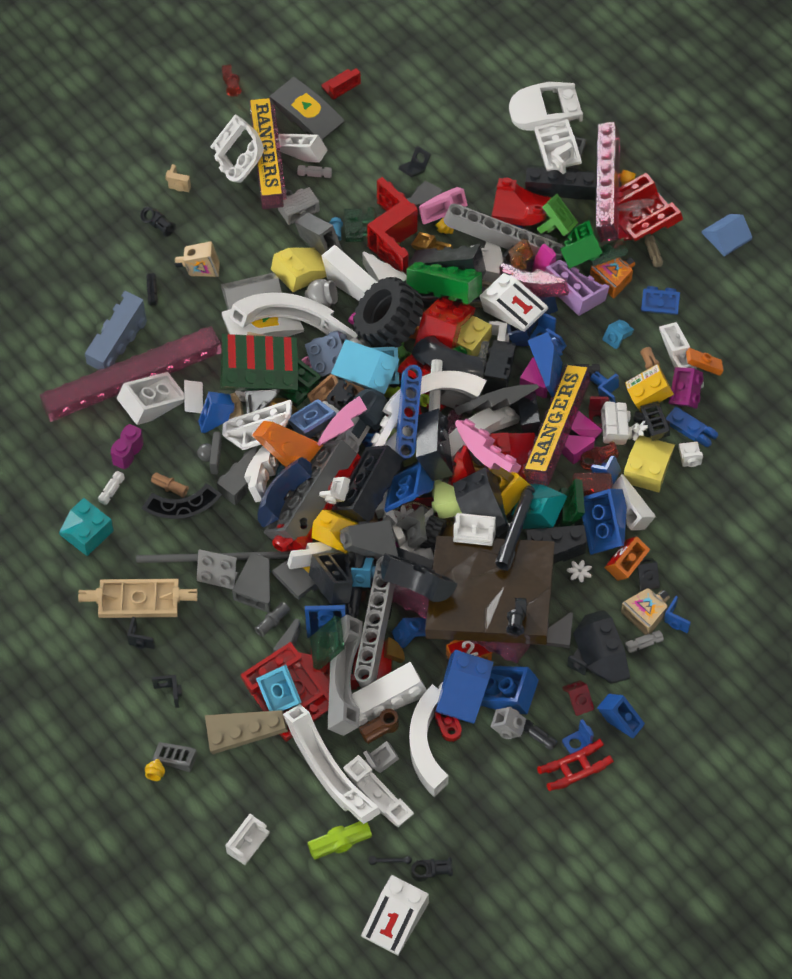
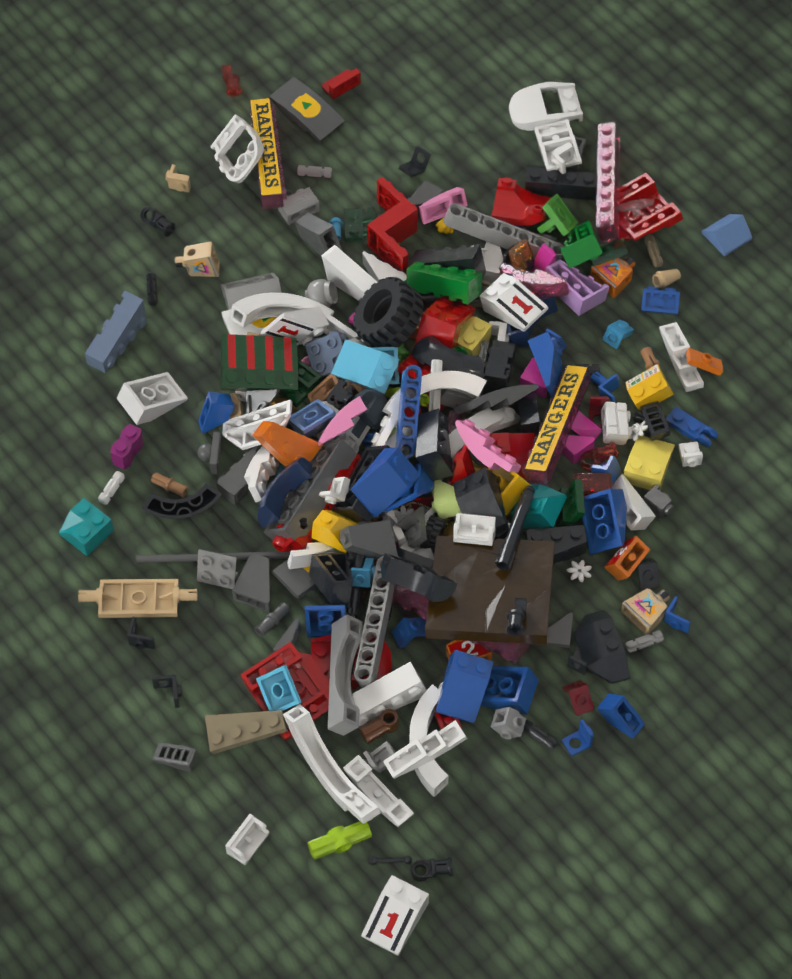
clear pink brick [40,326,221,422] -> none
yellow plate [144,759,165,781] -> none
white sticker [184,380,203,413] -> none
light yellow slope [271,247,327,292] -> none
white slope [275,134,328,162] -> none
clear green plate [310,615,345,670] -> none
pearl gold tile [384,637,405,663] -> none
pearl gold slope [411,232,453,250] -> none
blue bracket [530,313,556,339] -> none
red piece [537,738,614,791] -> none
yellow plate [619,170,636,186] -> none
magenta bracket [669,367,704,409] -> none
none -> white slope [261,306,329,346]
none -> blue slope [351,447,421,517]
none -> white slope [383,720,468,779]
none -> flat silver brick [644,484,674,519]
none -> tan cone [652,269,681,289]

